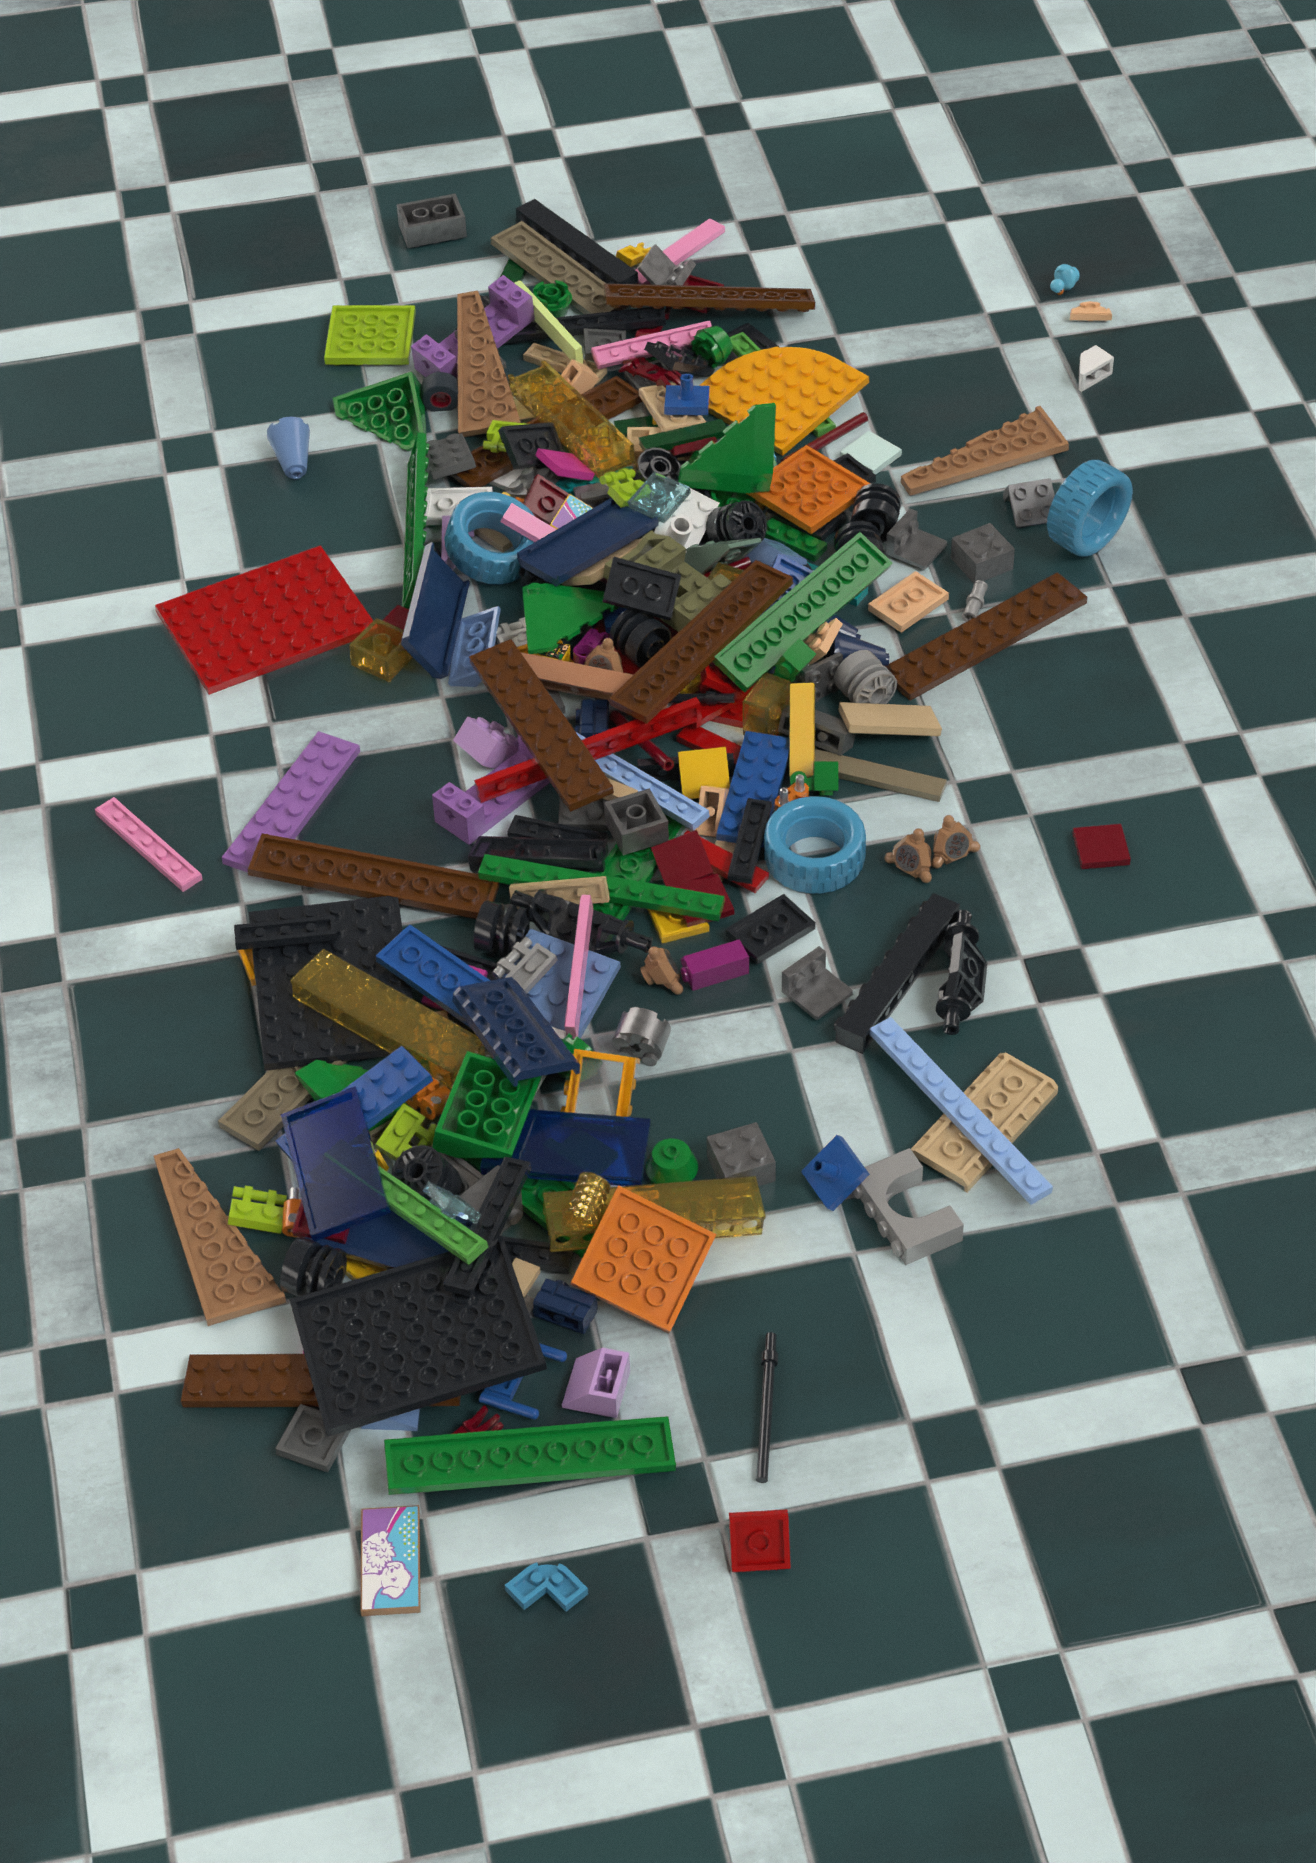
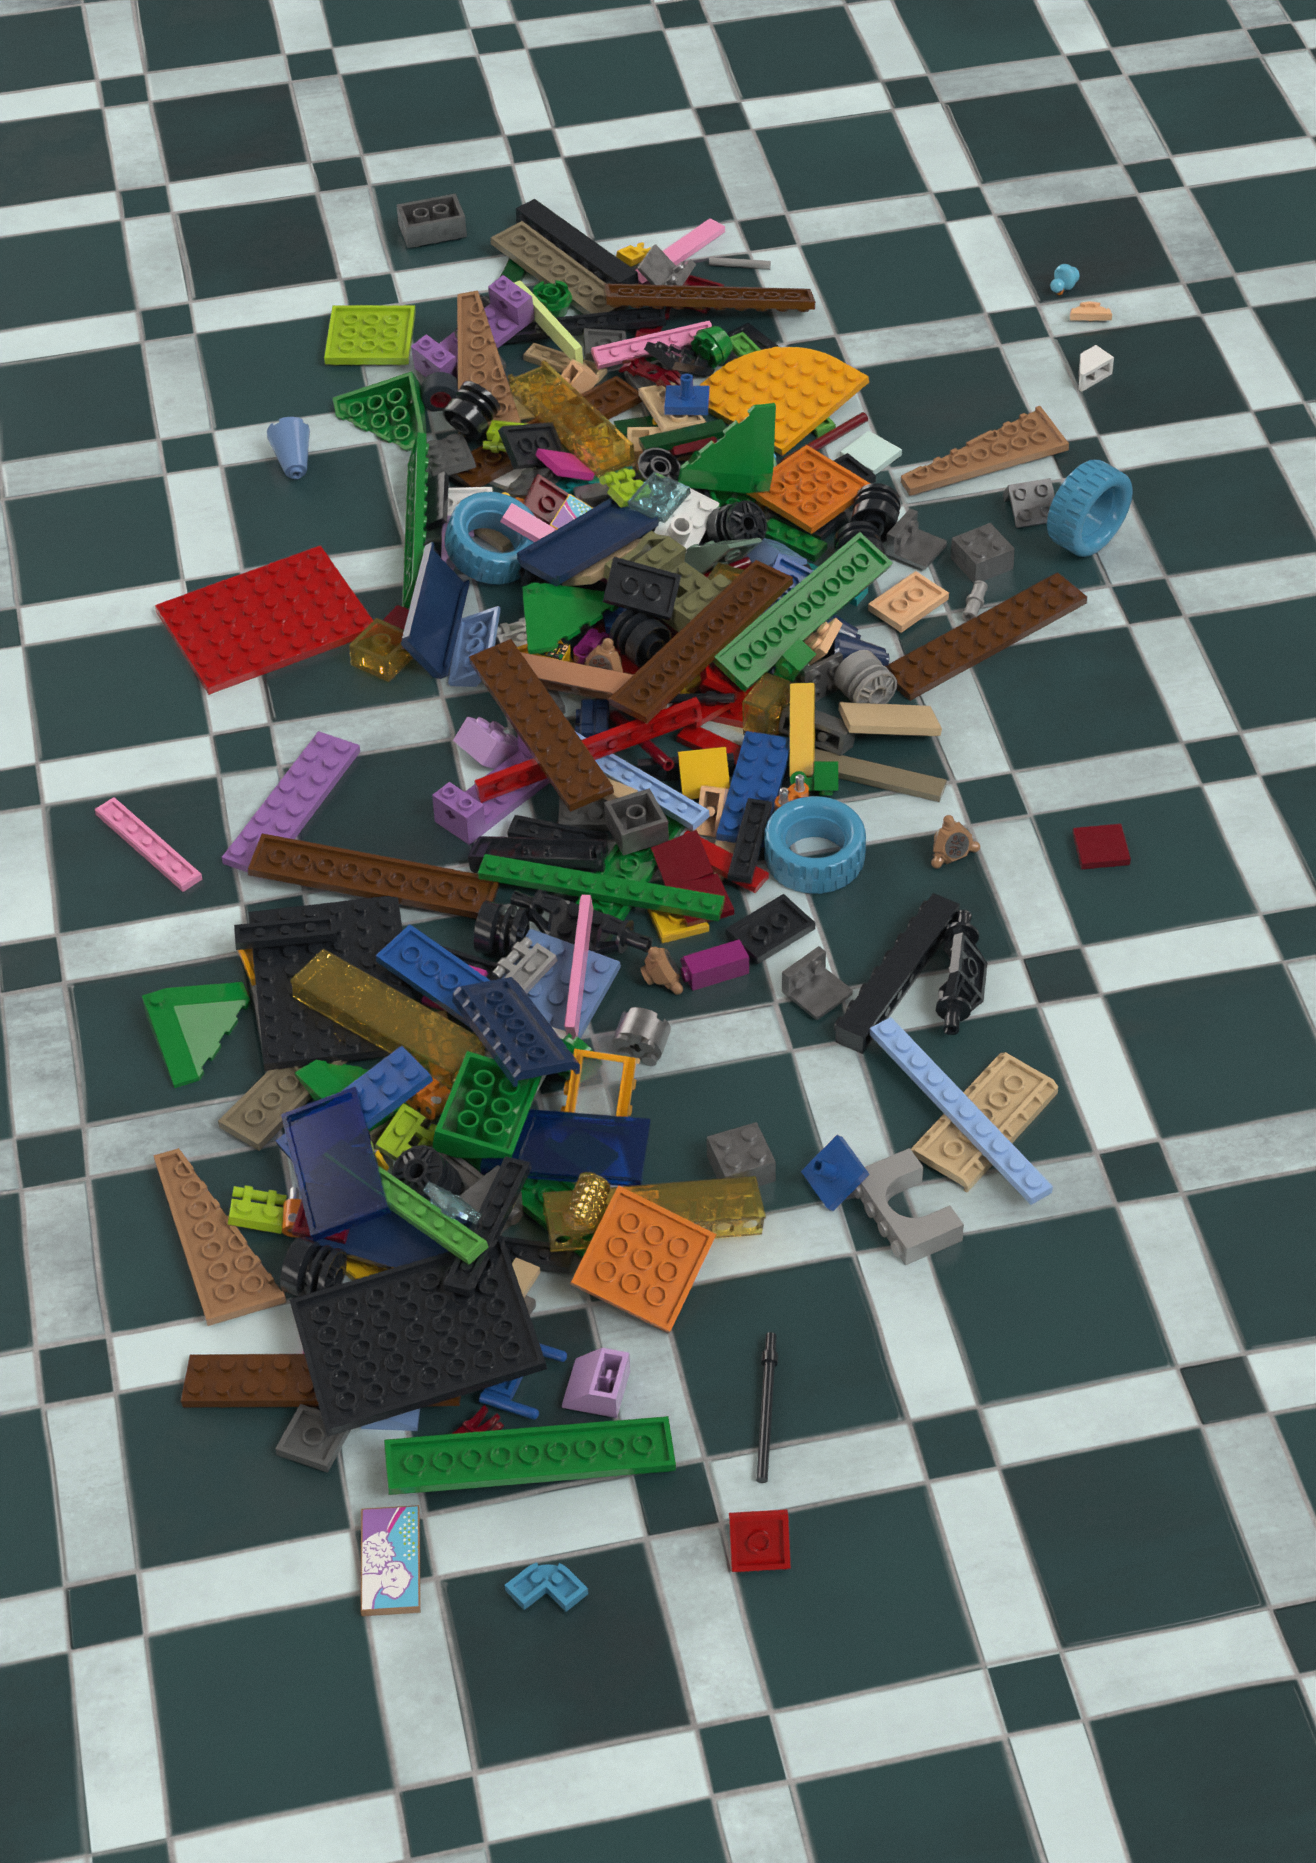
tan tile [509,876,610,909] -> none
dark blue brick [533,1279,598,1334] -> none
green cone [645,1138,698,1192] -> none
medium nougat rock [884,828,932,883] -> none
none -> green slope [142,982,251,1088]
none -> black tile [425,471,449,531]
none -> black wheel [443,381,501,439]
none -> light grey bar [709,257,771,269]

